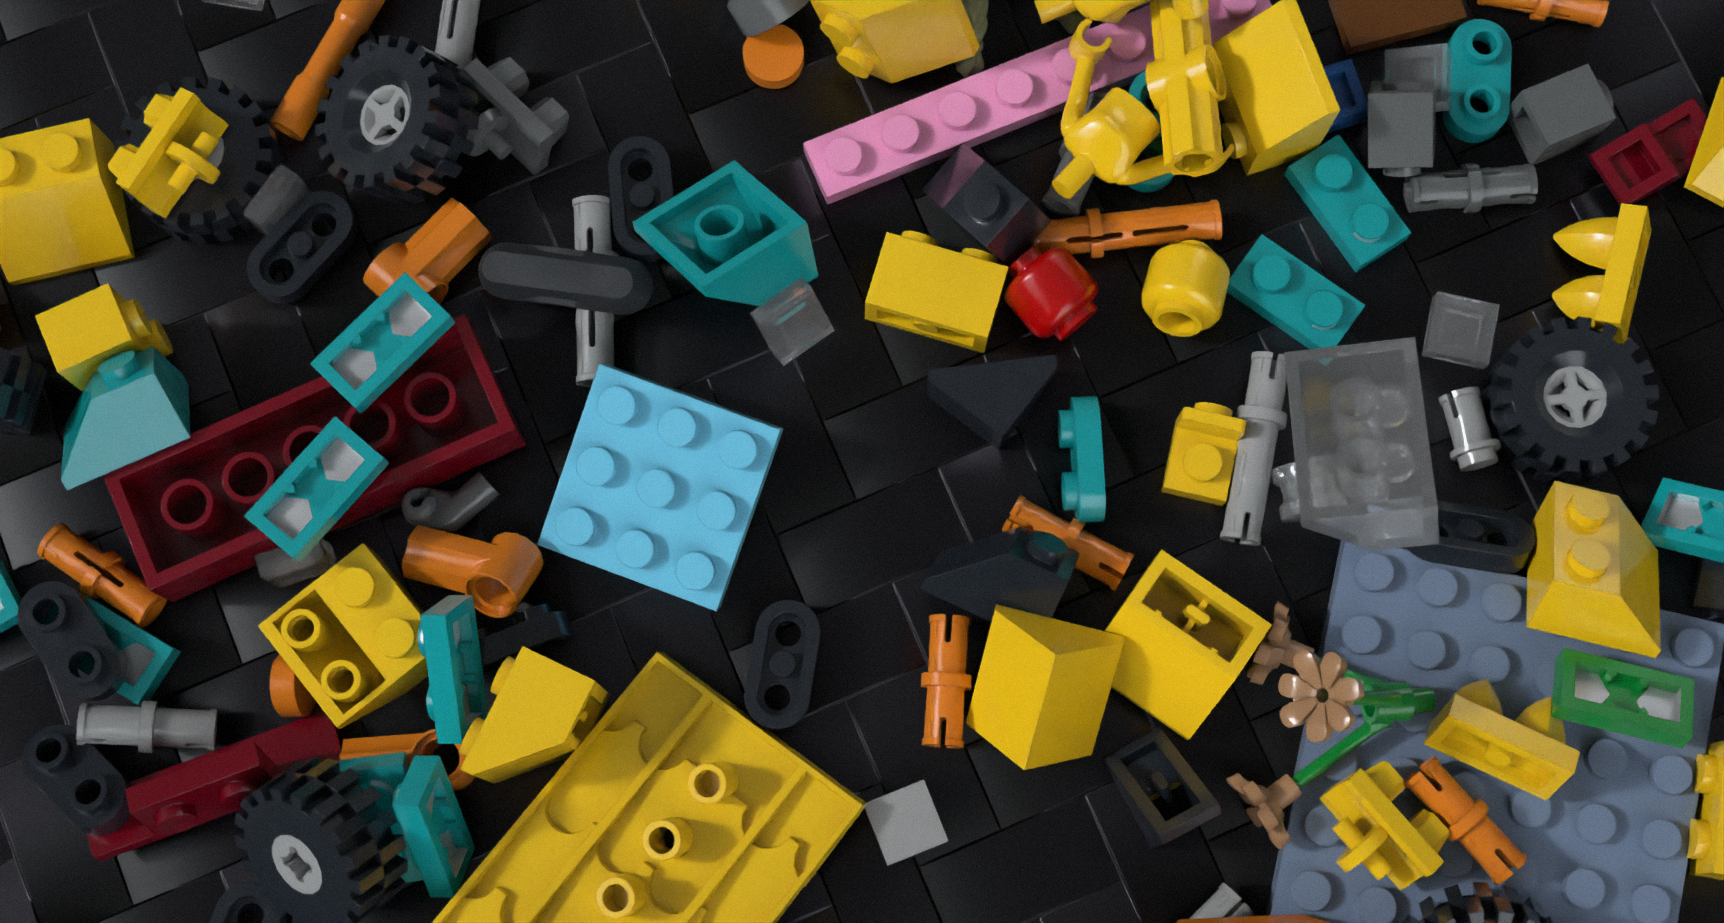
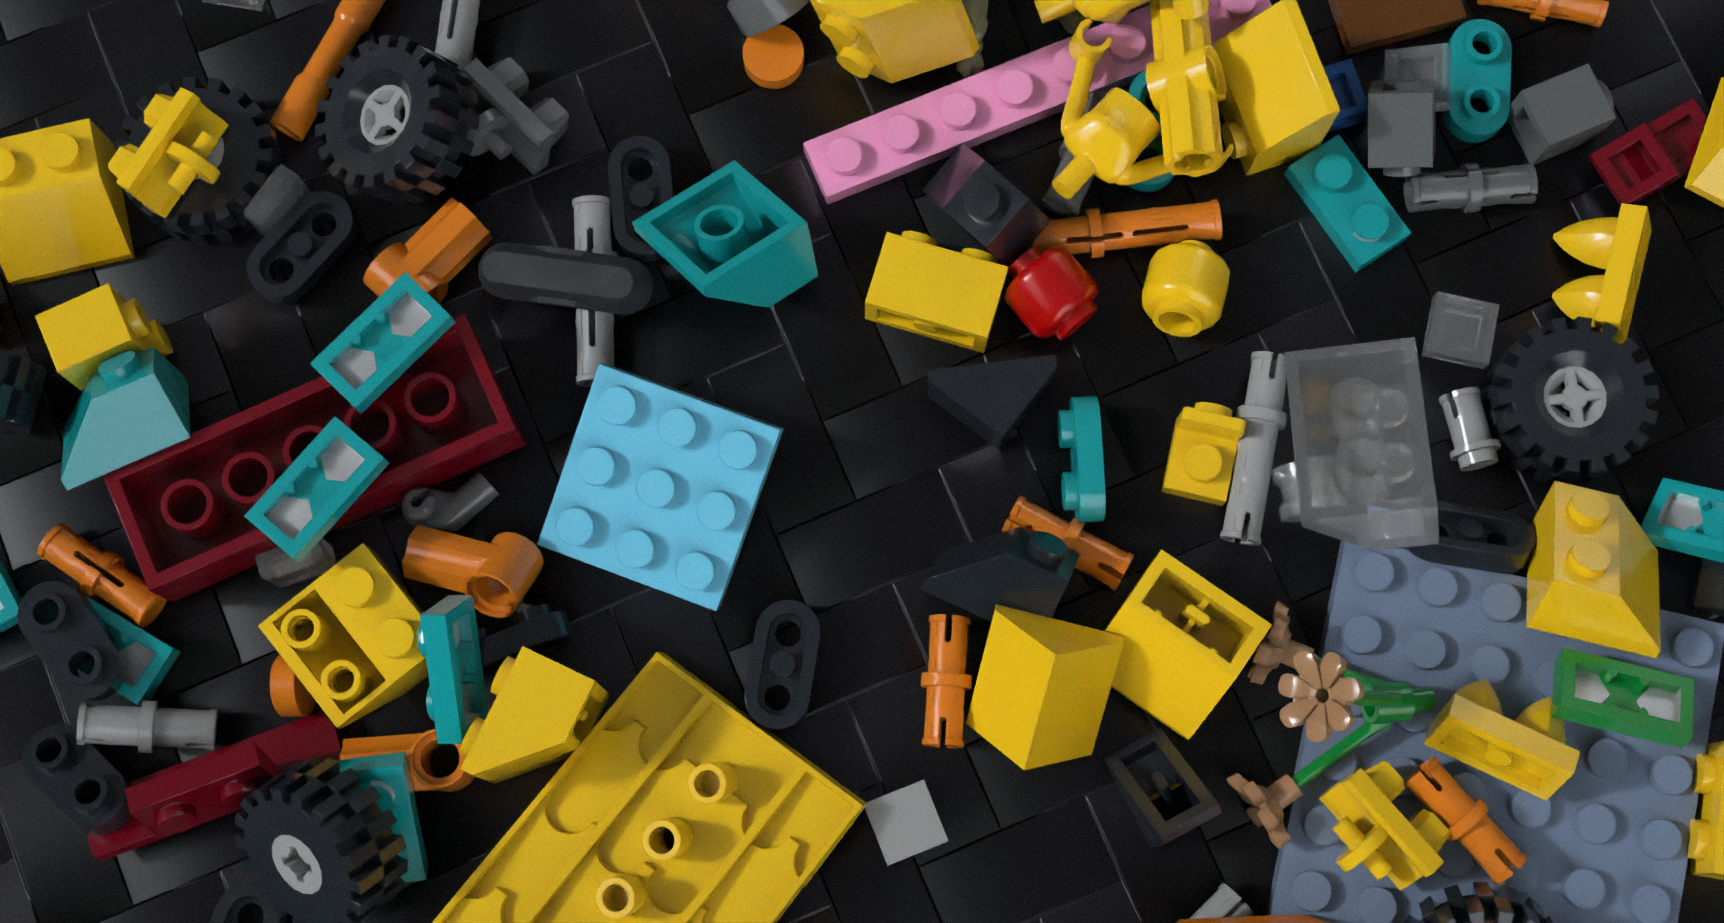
teal piece [392,755,475,898] -> none
clear tile [750,277,835,366] -> none
teal piece [1227,234,1365,360] -> none

